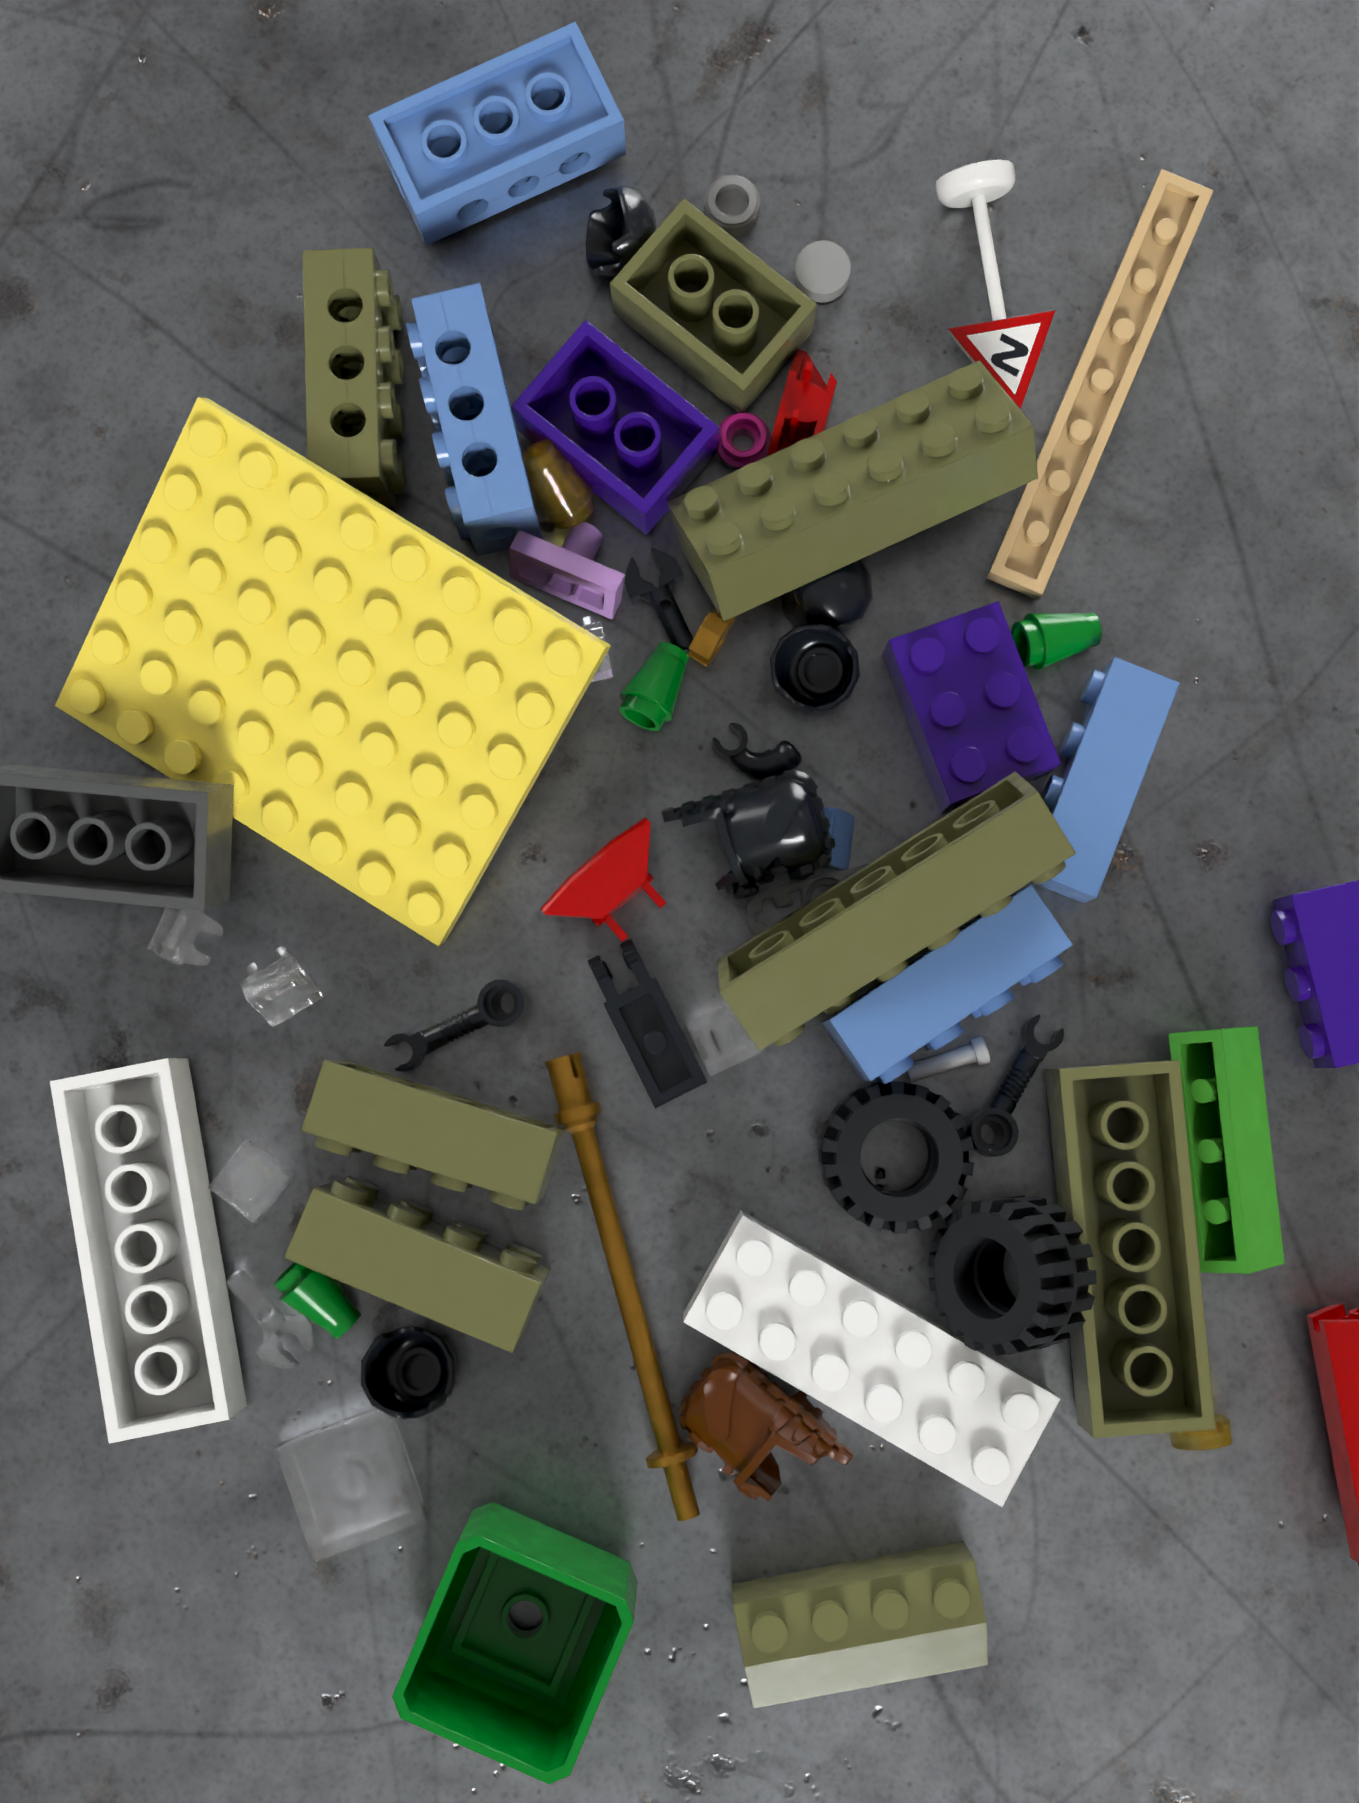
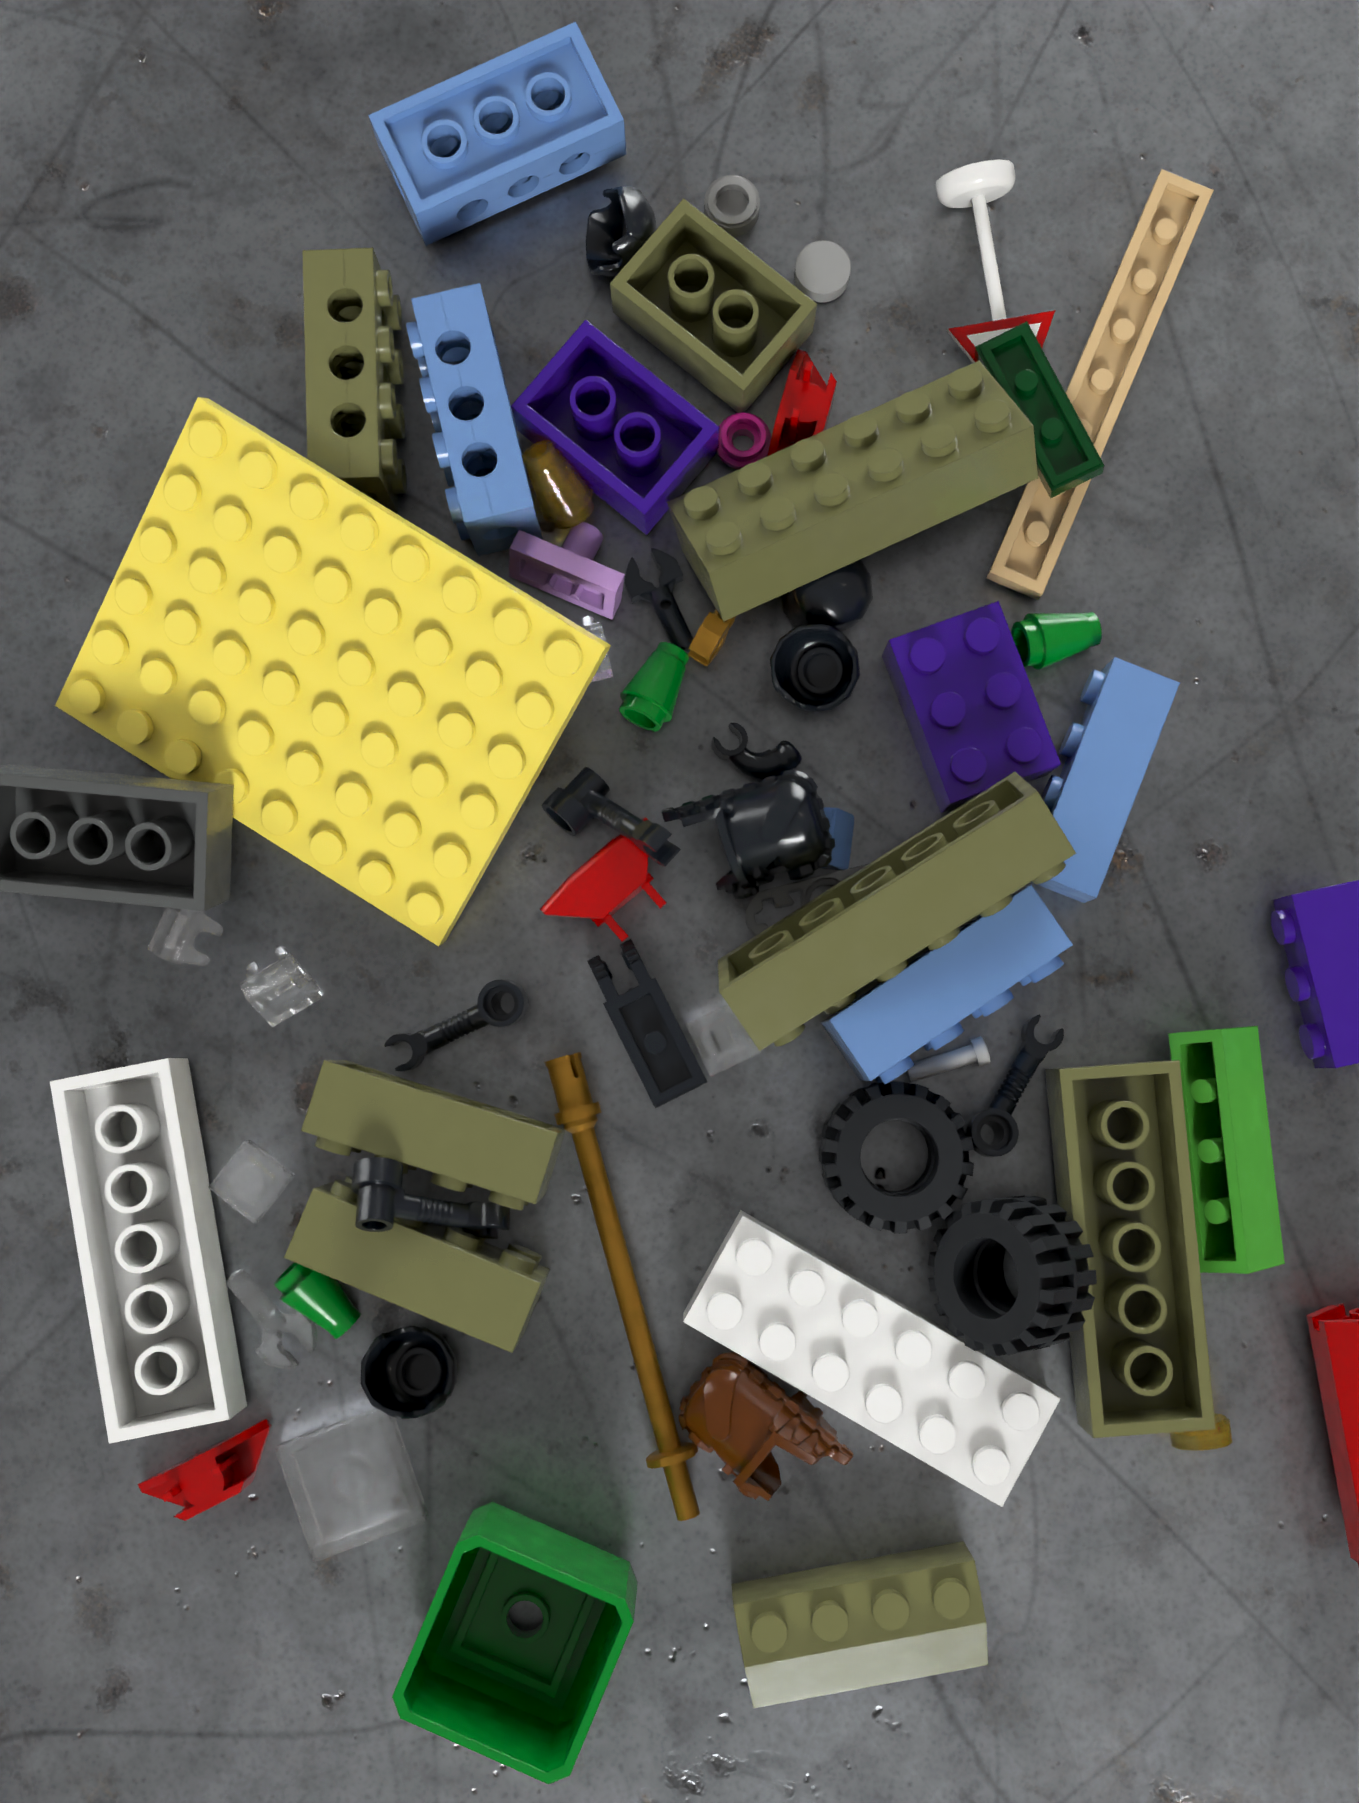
none -> red piece [138,1419,272,1521]
none -> black brick [352,1157,510,1239]
none -> black brick [542,767,681,867]
none -> dark green tile [975,322,1105,498]

